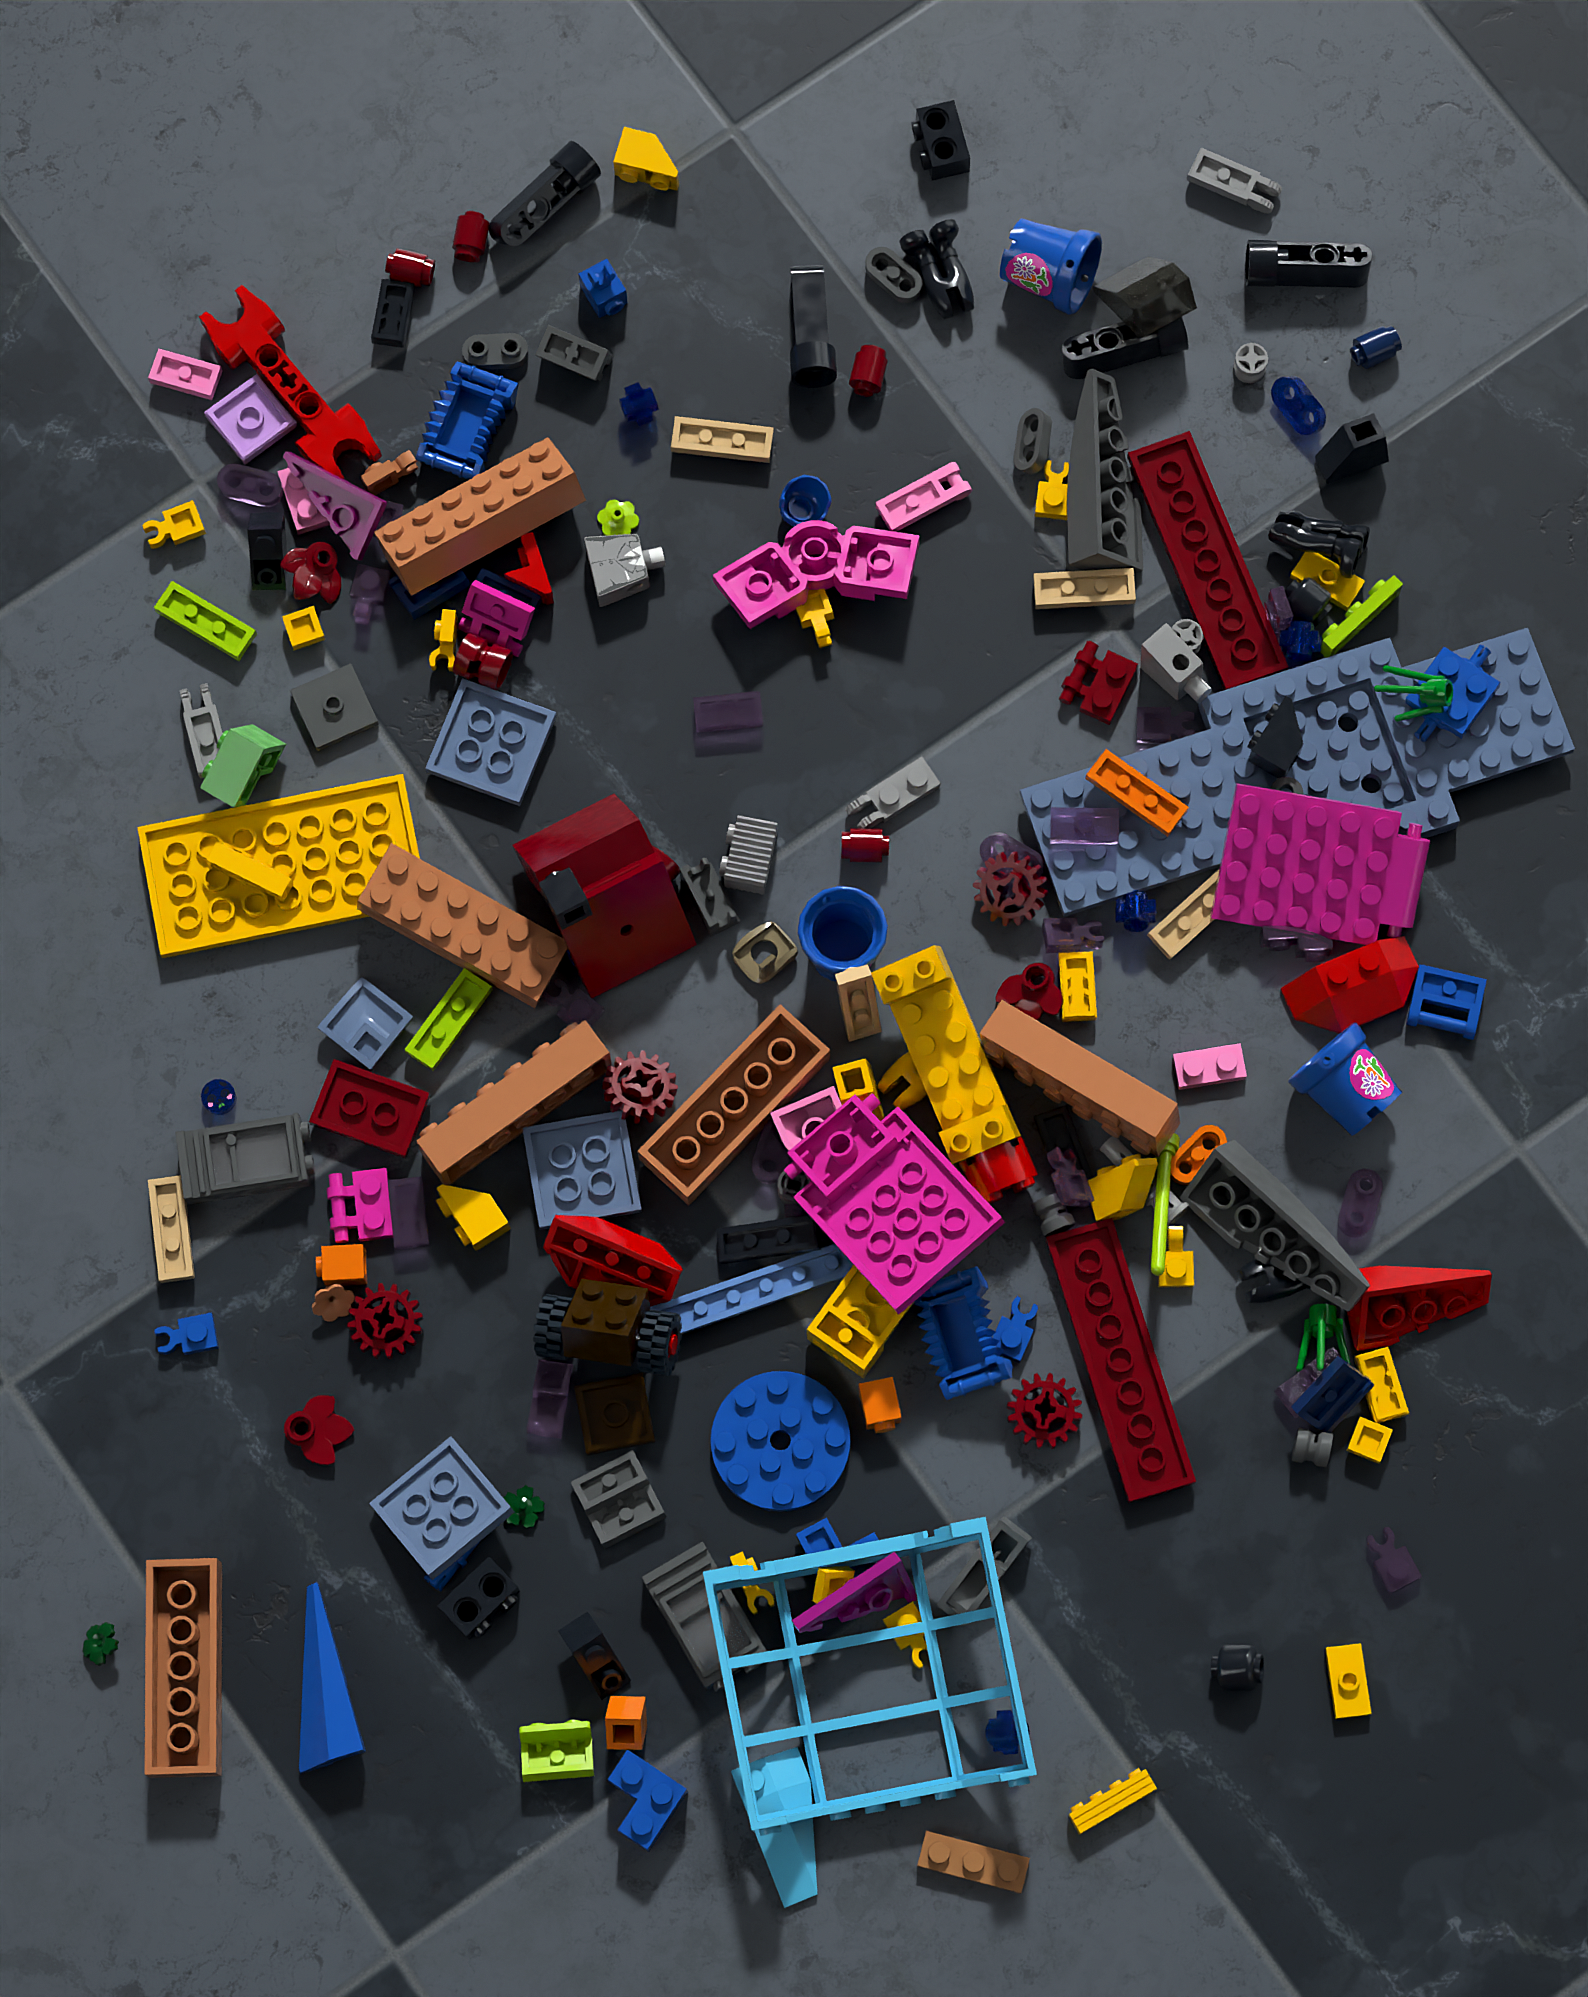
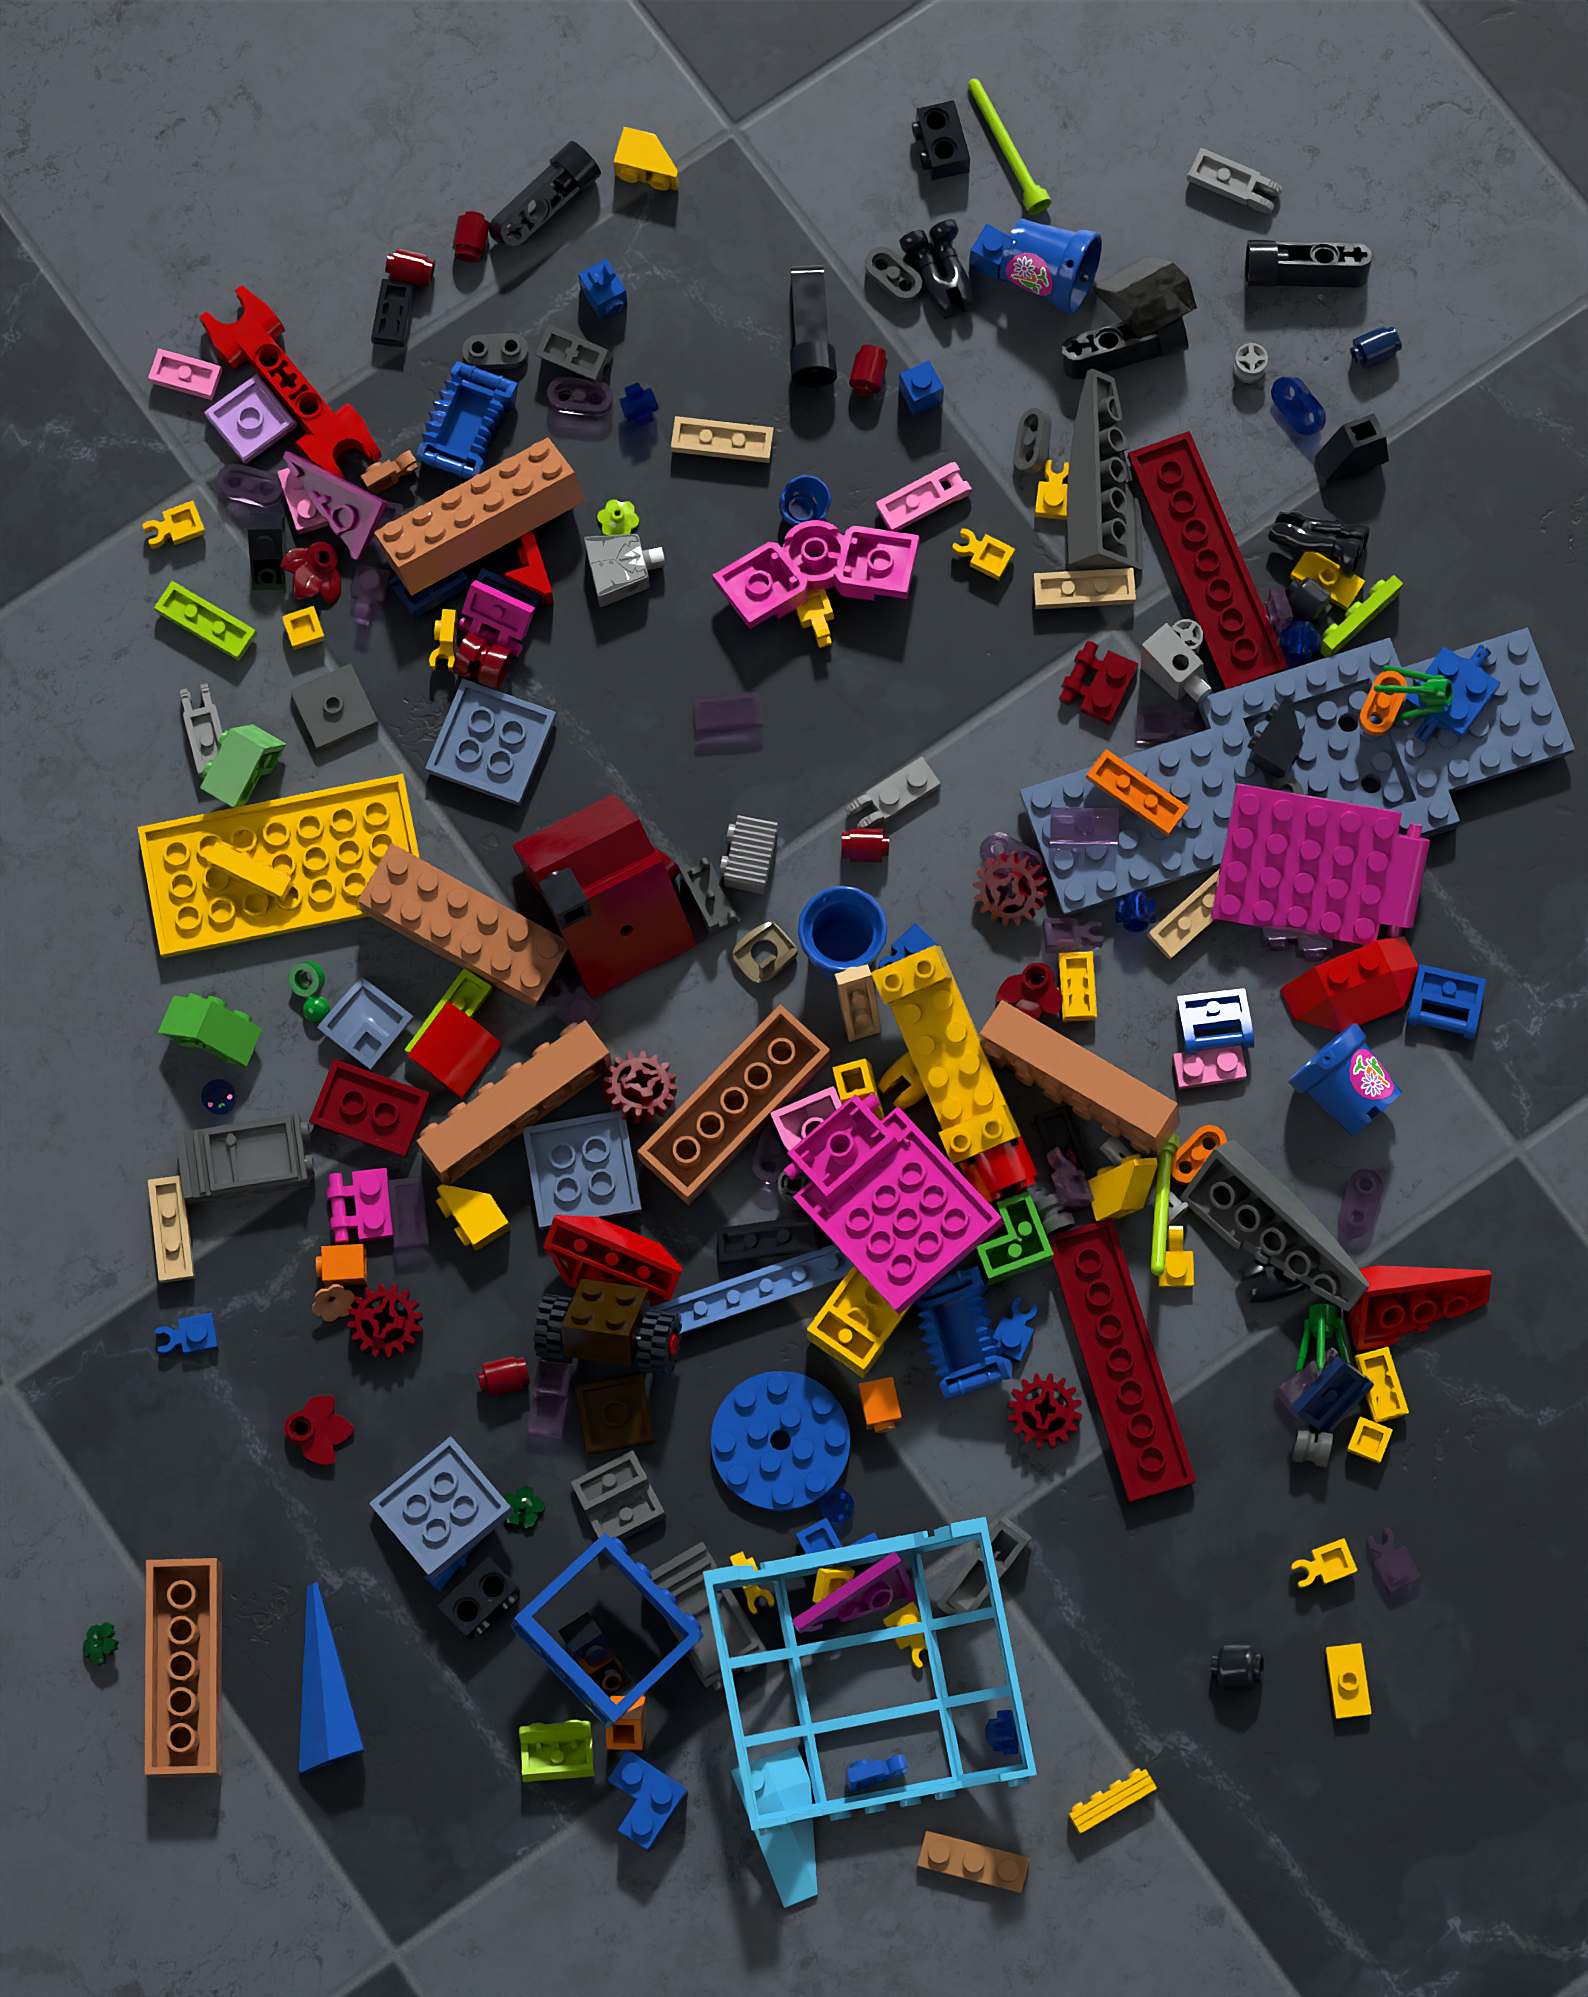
none -> bright green brick [158,993,263,1066]
none -> green plate [288,961,330,1023]
none -> red slope [407,1001,502,1099]
none -> dark red brick [477,1356,530,1398]
none -> blue window [510,1532,704,1729]
none -> clear purple plate [547,377,613,417]
none -> clear blue tile [819,1487,854,1524]
none -> blue plate [845,1754,908,1793]
none -> blue plate [878,922,939,969]
none -> blue brick [899,360,944,416]
none -> yellow plate [952,528,1015,581]
none -> lime piece [968,79,1052,215]
none -> blue brick [969,224,1013,281]
none -> bright green brick [975,1191,1054,1286]
none -> plate [1177,988,1254,1056]
none -> yellow plate [1290,1538,1358,1588]
none -> orange plate [1359,671,1407,736]

